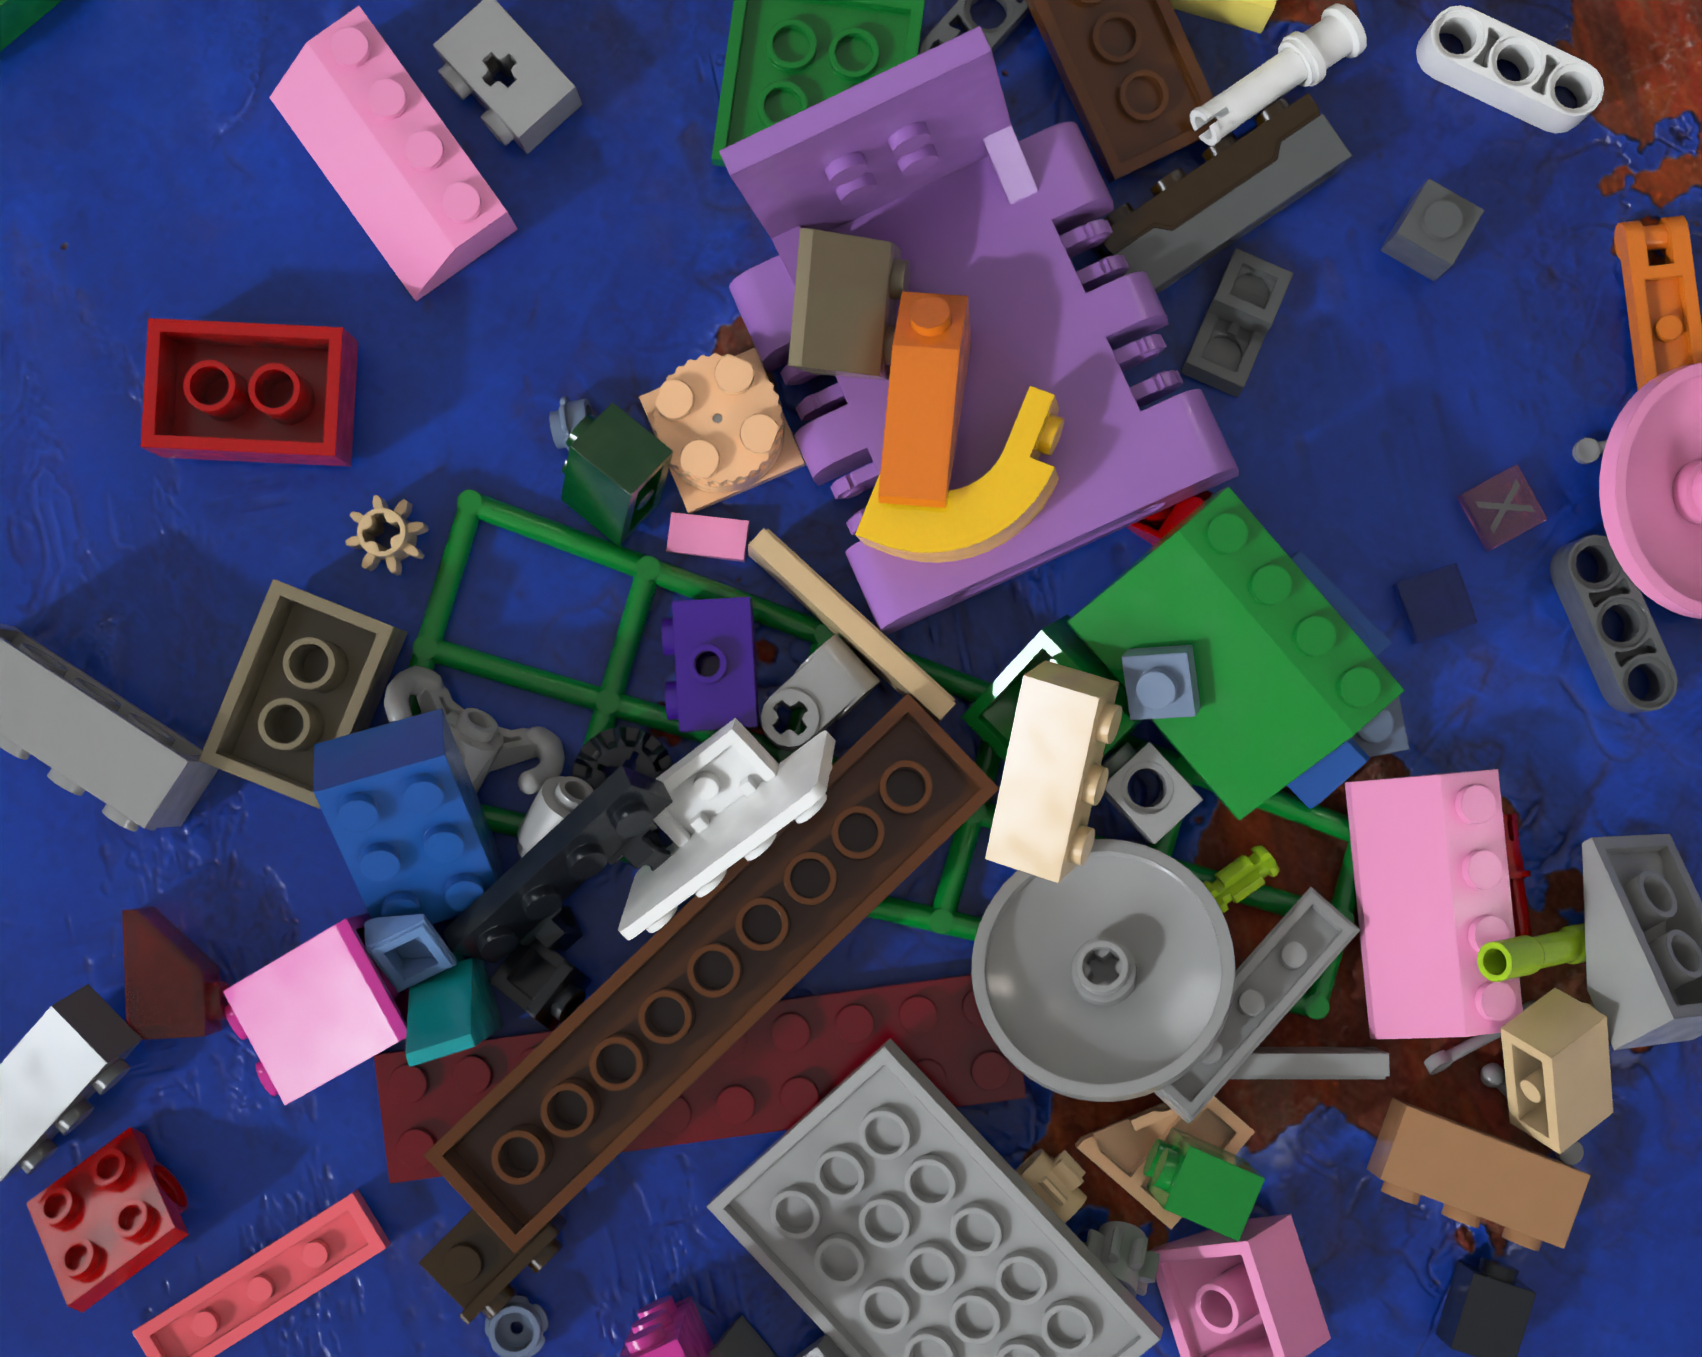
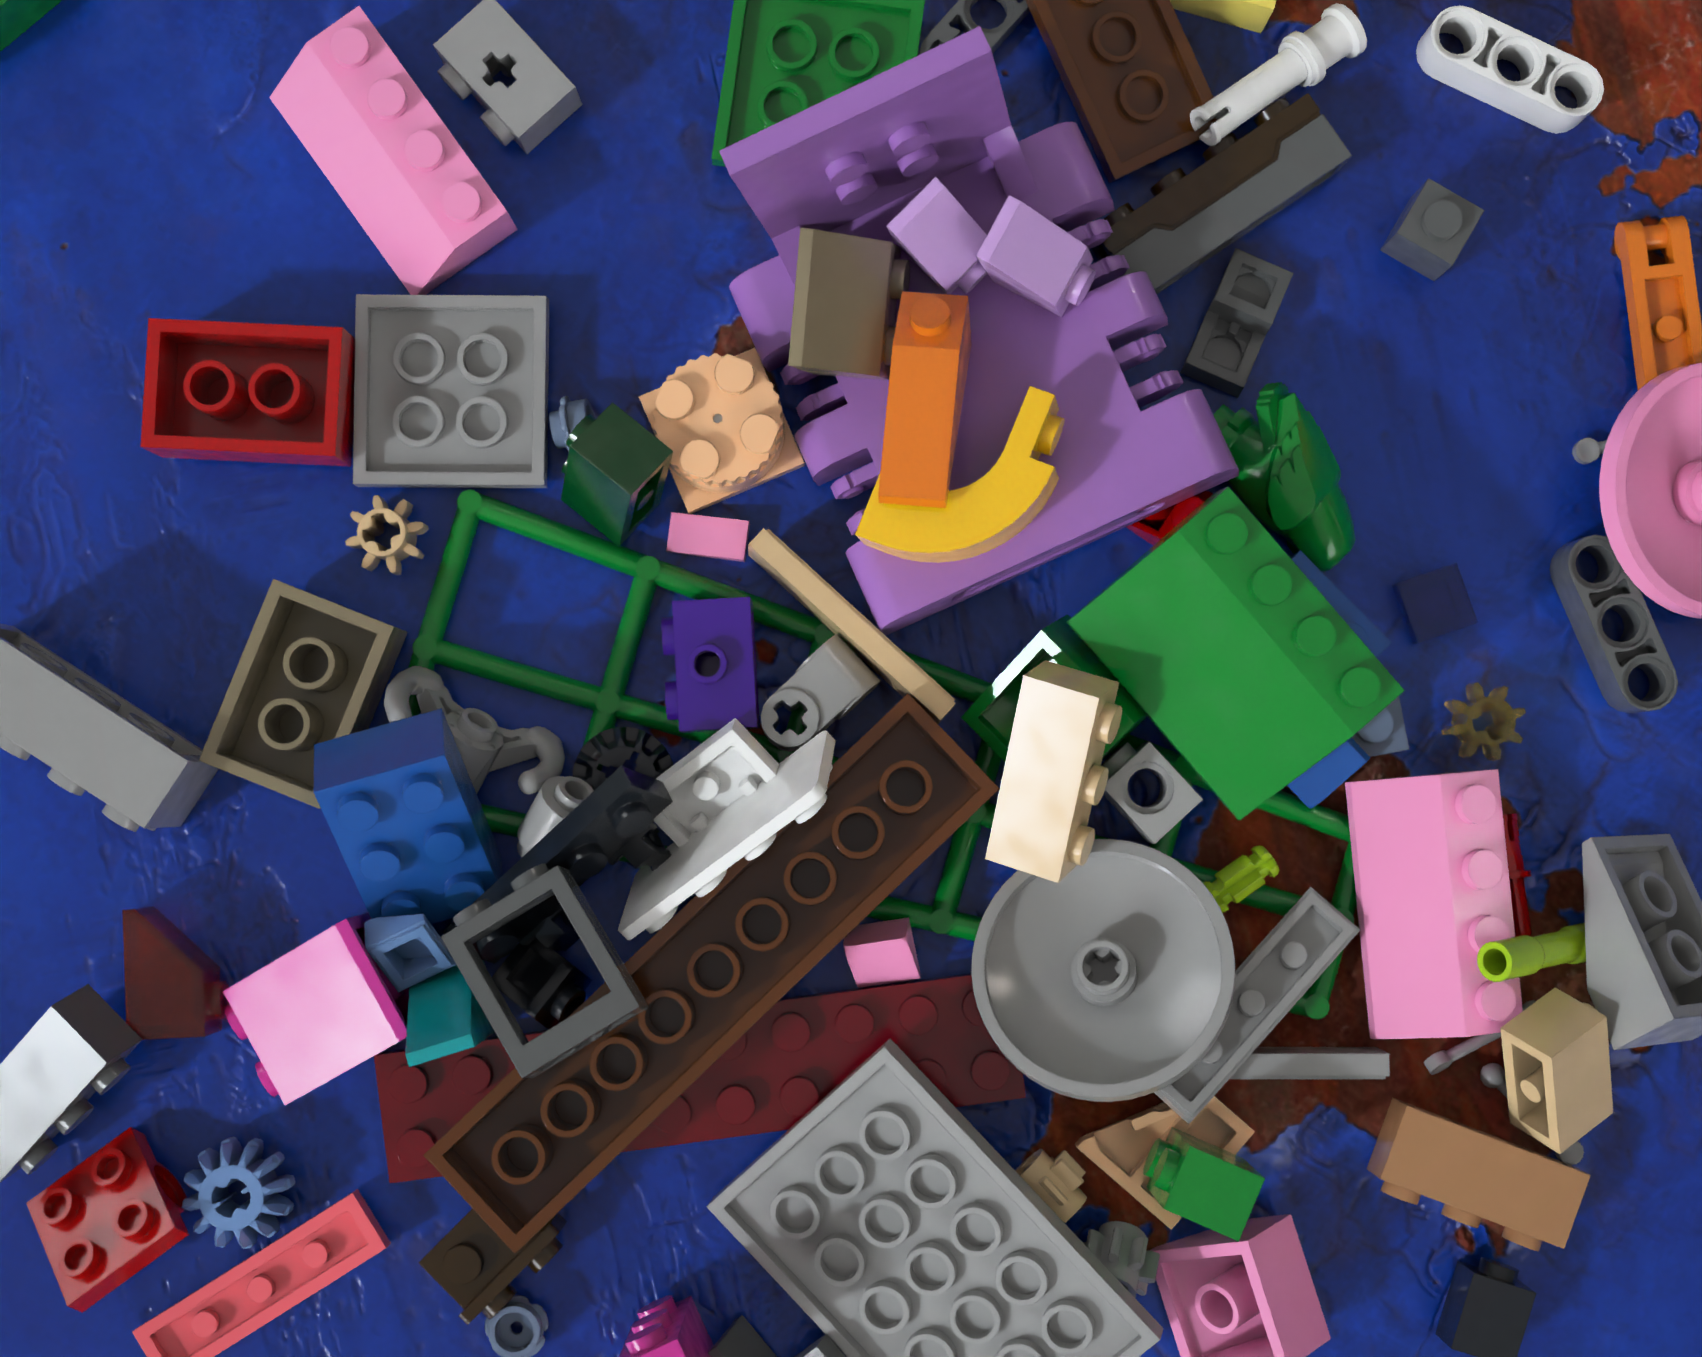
sand blue plate [1121,645,1201,720] -> none
clear pink tile [1456,464,1548,551] -> none
none -> medium blue gear [181,1137,295,1249]
none -> light grey plate [353,294,549,488]
none -> dark grey window [441,863,649,1078]
none -> bright pink slope [843,917,921,988]
none -> lavender slope [887,177,987,294]
none -> lavender slope [976,195,1096,318]
none -> green animal [1213,382,1356,572]
none -> clear yellow gear [1441,682,1526,761]

